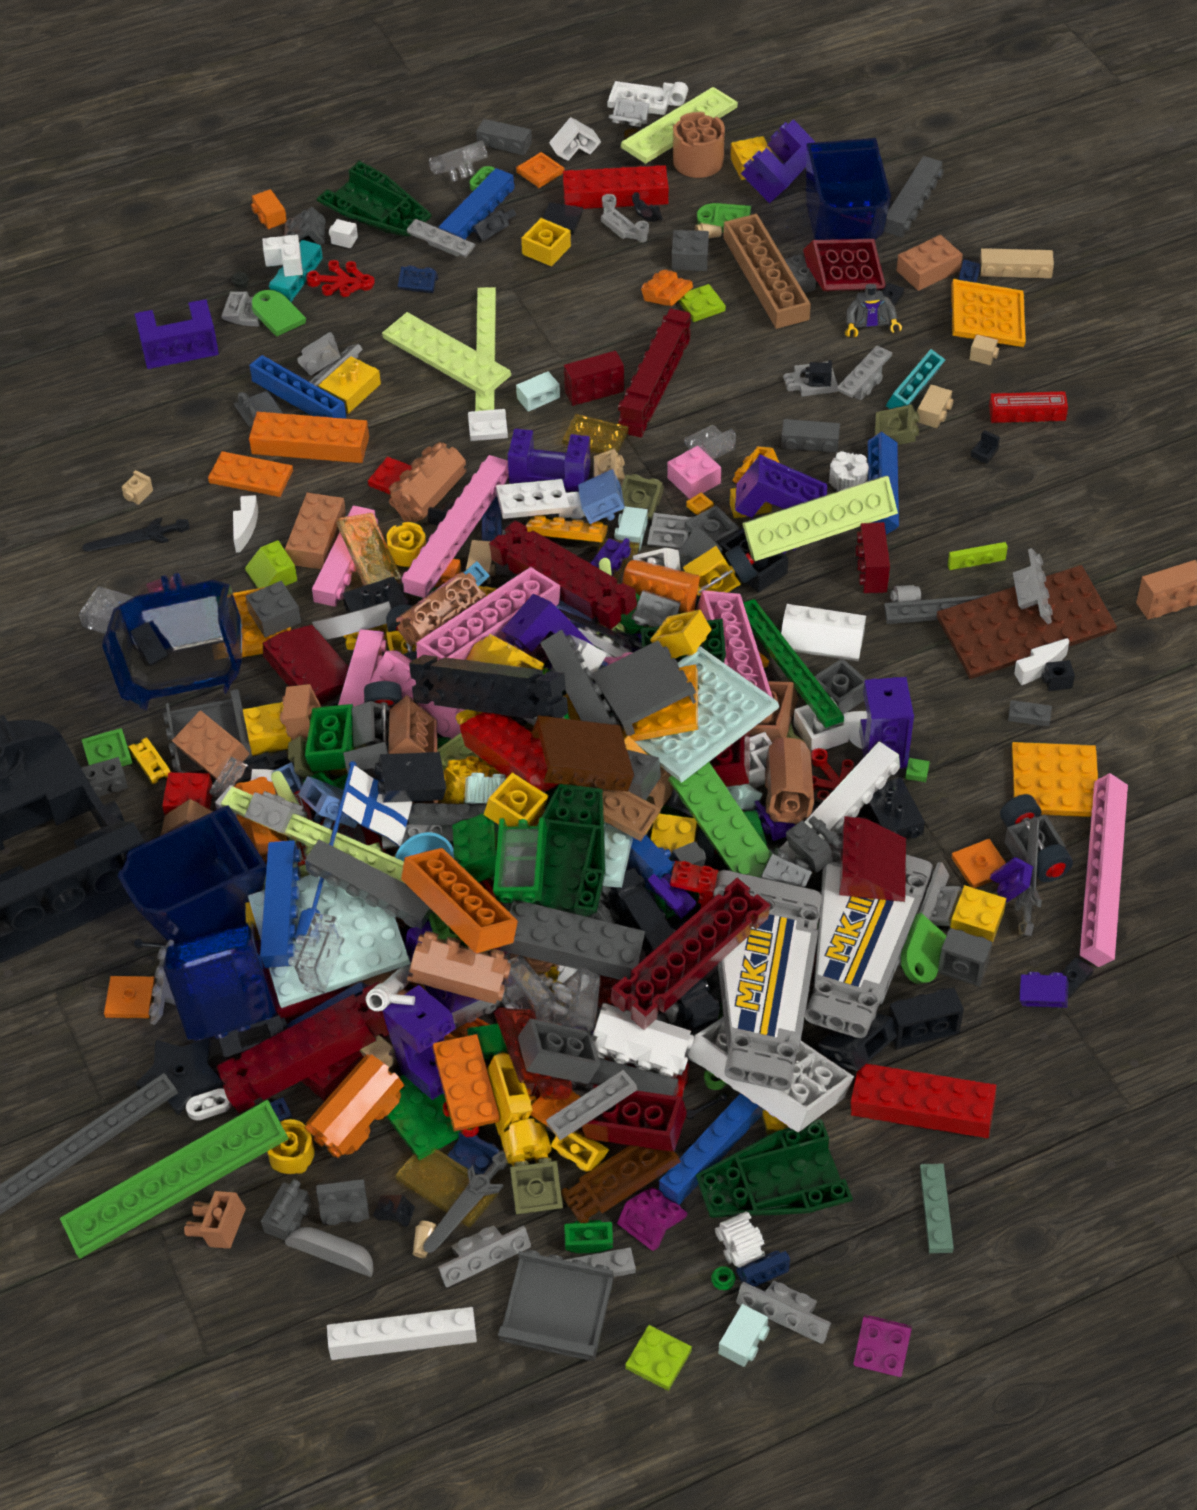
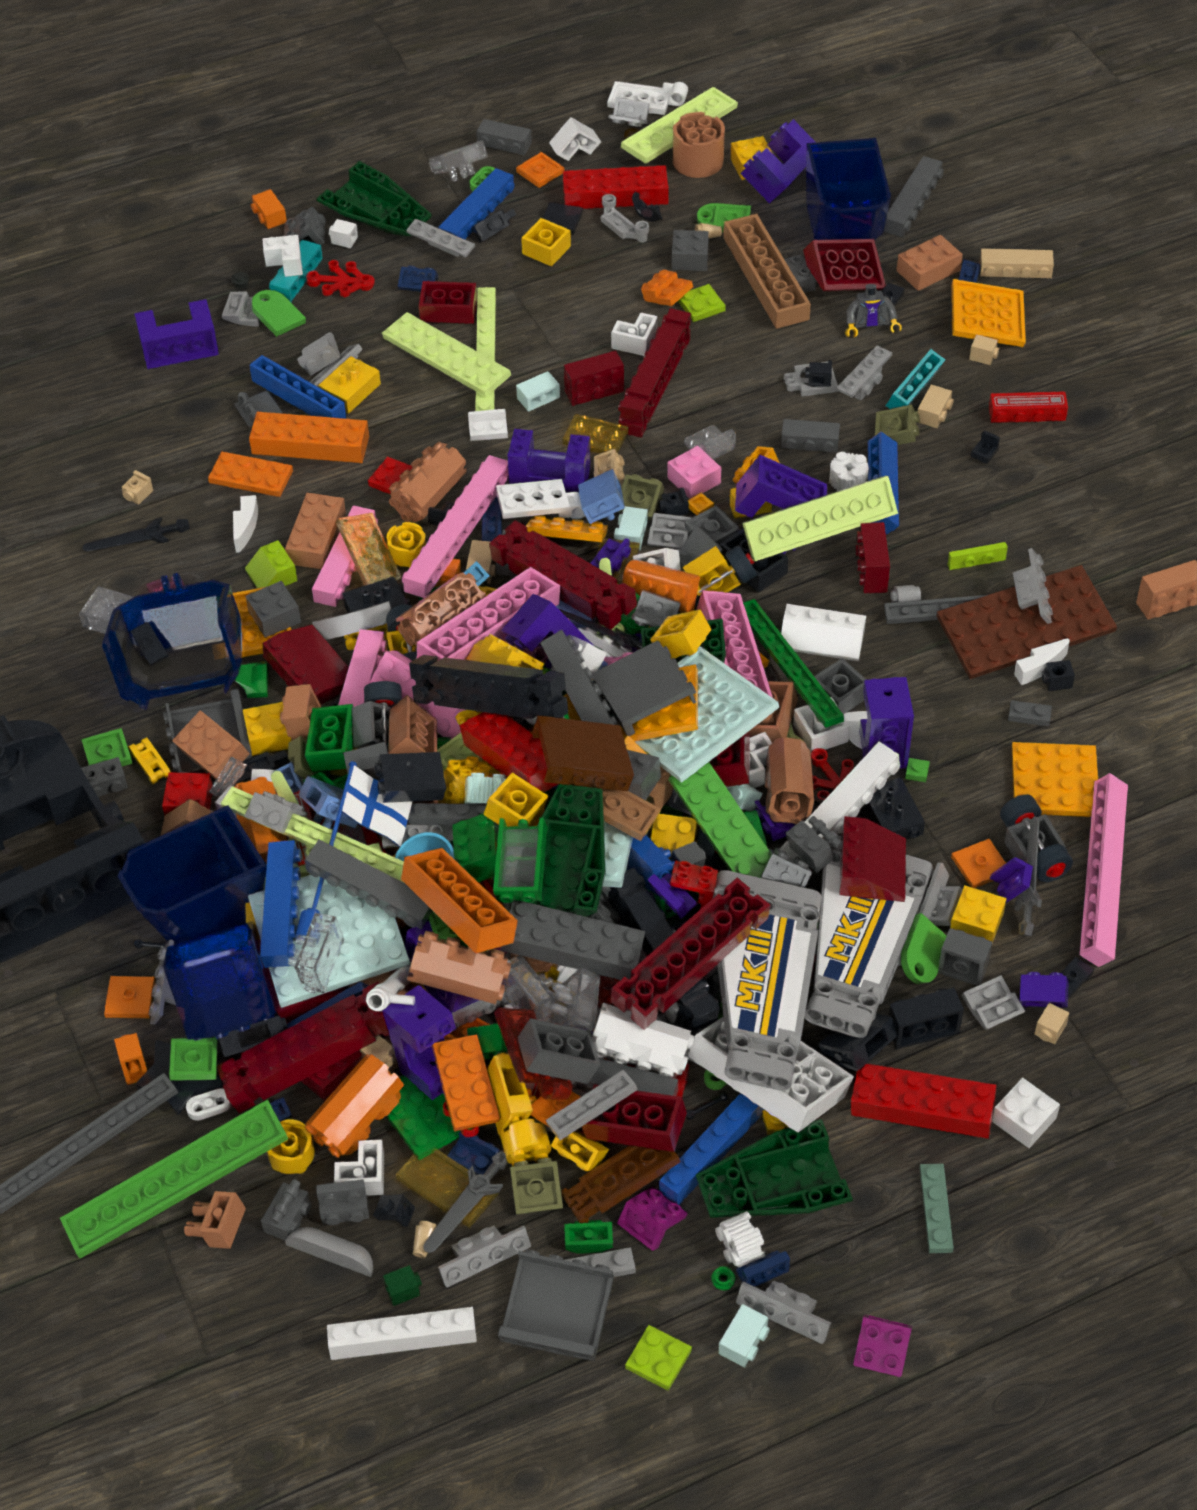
none -> orange brick [114,1033,147,1085]
none -> bright green plate [169,1038,218,1080]
none -> green slope [236,661,269,698]
none -> white brick [334,1140,384,1196]
none -> dark green brick [383,1265,422,1306]
none -> dark red brick [419,281,477,324]
none -> white brick [611,312,658,356]
none -> black brick [658,488,688,516]
none -> light grey slope [961,975,1025,1030]
none -> white brick [992,1078,1060,1148]
none -> tan brick [1035,1003,1069,1044]

